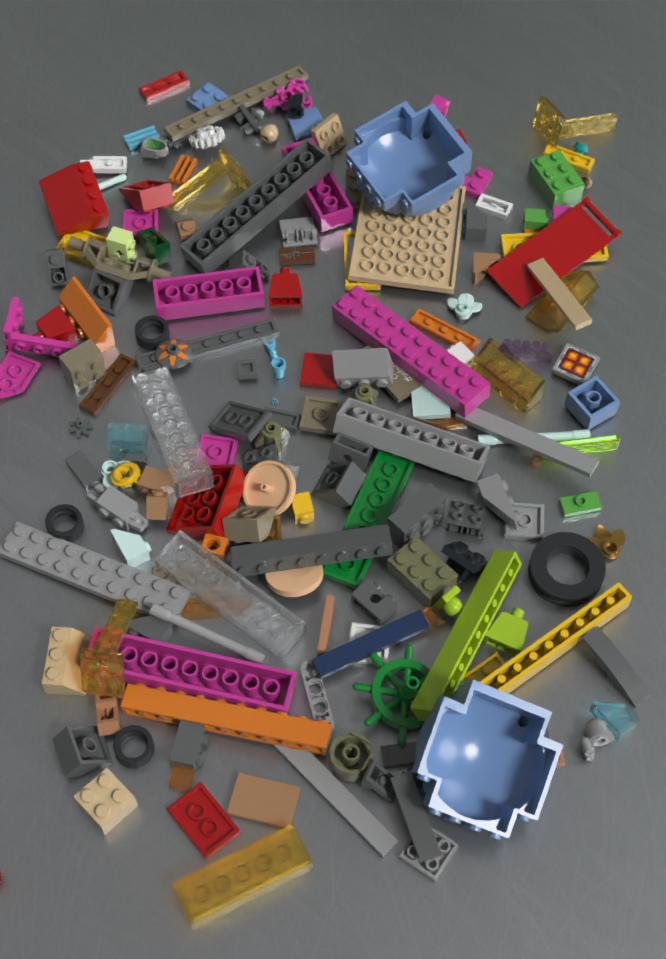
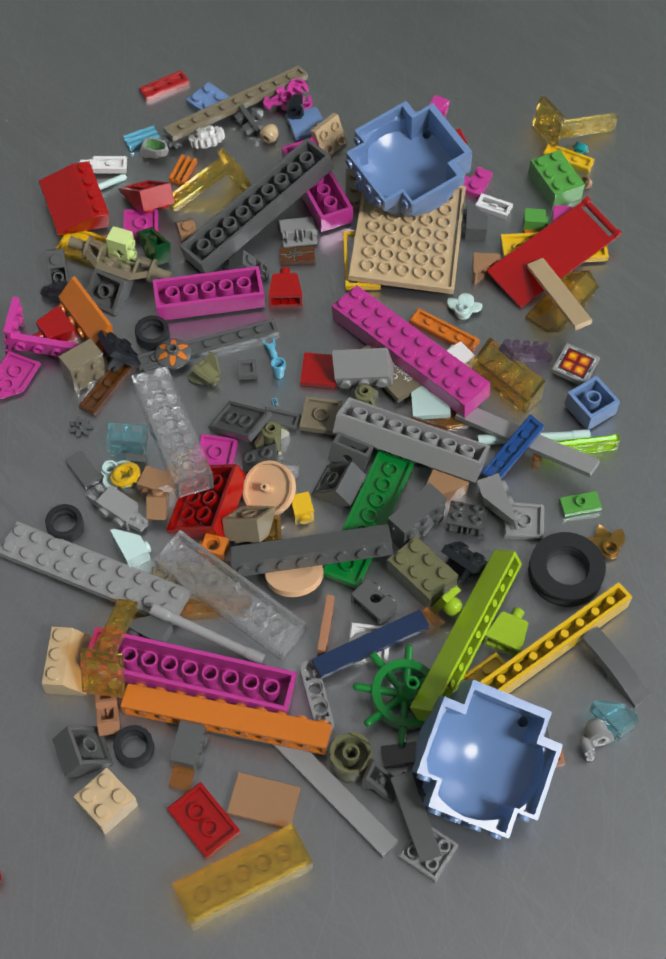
none -> black rock [40,280,68,303]
none -> black plate [97,330,141,372]
none -> olive brick [187,352,221,387]
none -> medium nougat slope [426,469,469,502]
none -> blue tile [481,414,546,479]

